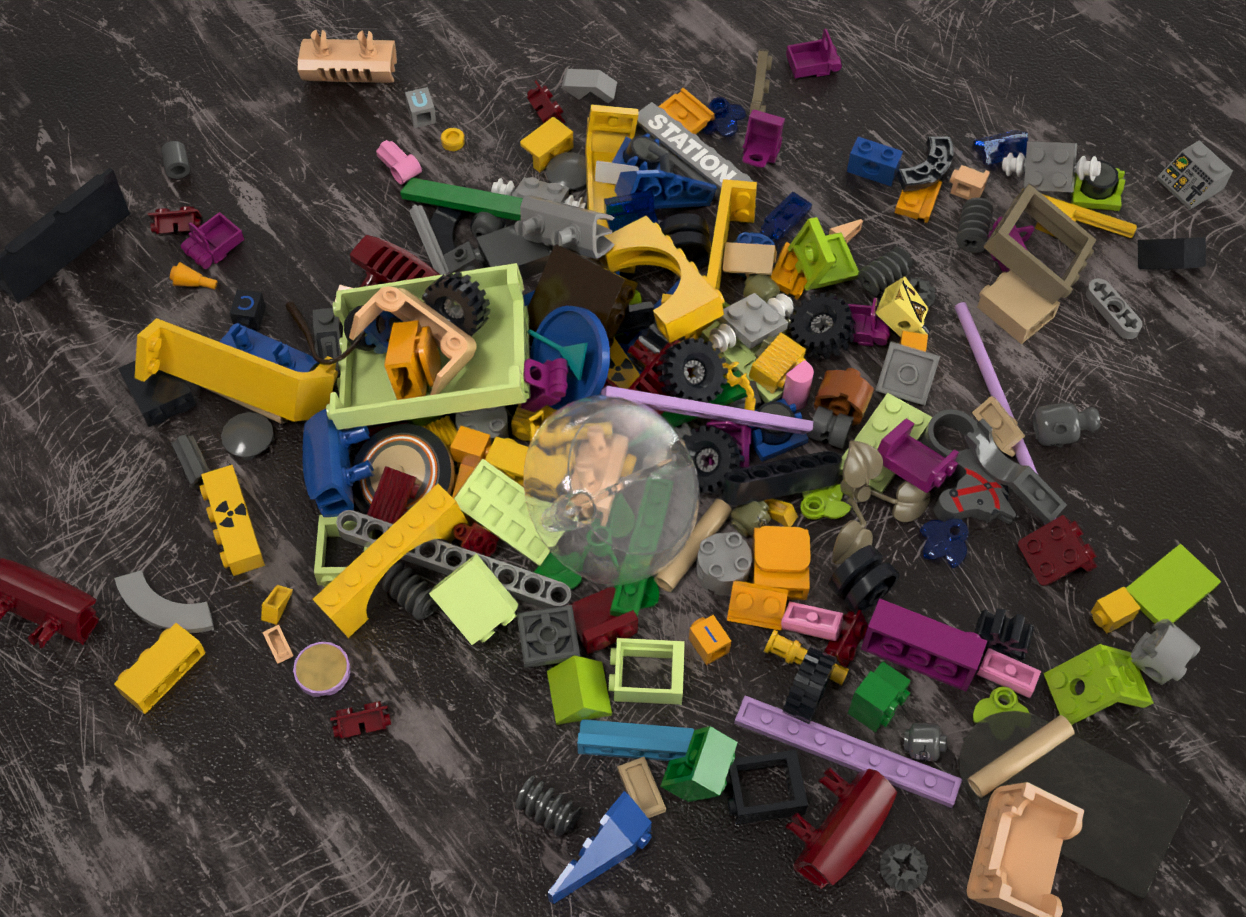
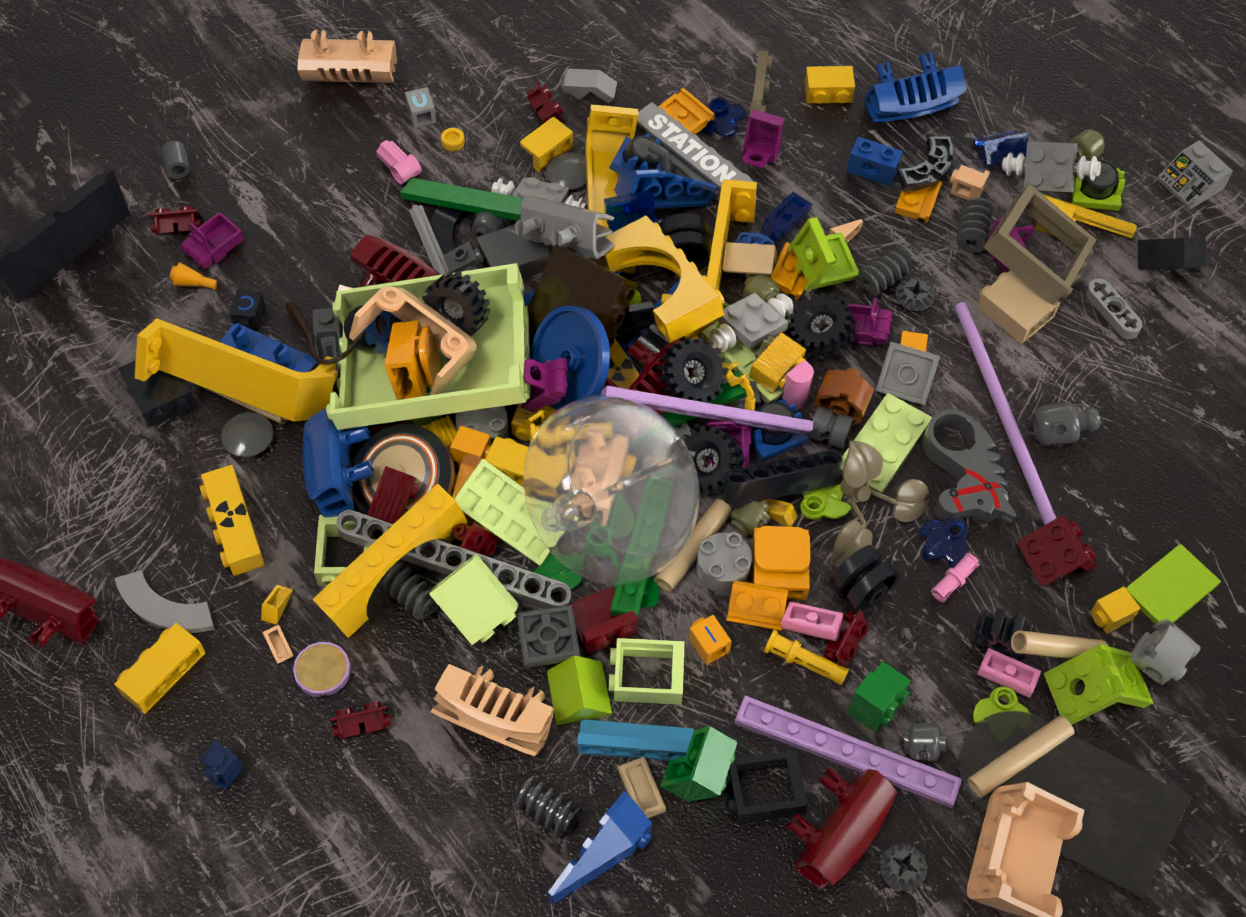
dark grey axle [172,434,210,490] -> none
teal piece [528,330,588,380] -> none
white sticker [595,161,639,184] -> none
black bush [782,647,837,724] -> none
magenta piece [786,28,842,78] -> none
magenta brick [861,598,987,692] -> none
light yellow torso [875,276,931,337] -> none
magenta panel [877,418,959,493] -> none
dark grey piece [964,418,1067,524] -> none
tan panel [972,396,1025,457] -> none
none -> dark blue brick [200,741,244,791]
none -> light nougat piece [431,664,554,756]
none -> yellow brick [804,66,855,103]
none -> blue piece [865,52,966,122]
none -> bright pink pin [931,553,980,602]
none -> tan piece [1011,630,1109,659]
none -> olive head [1069,129,1104,162]

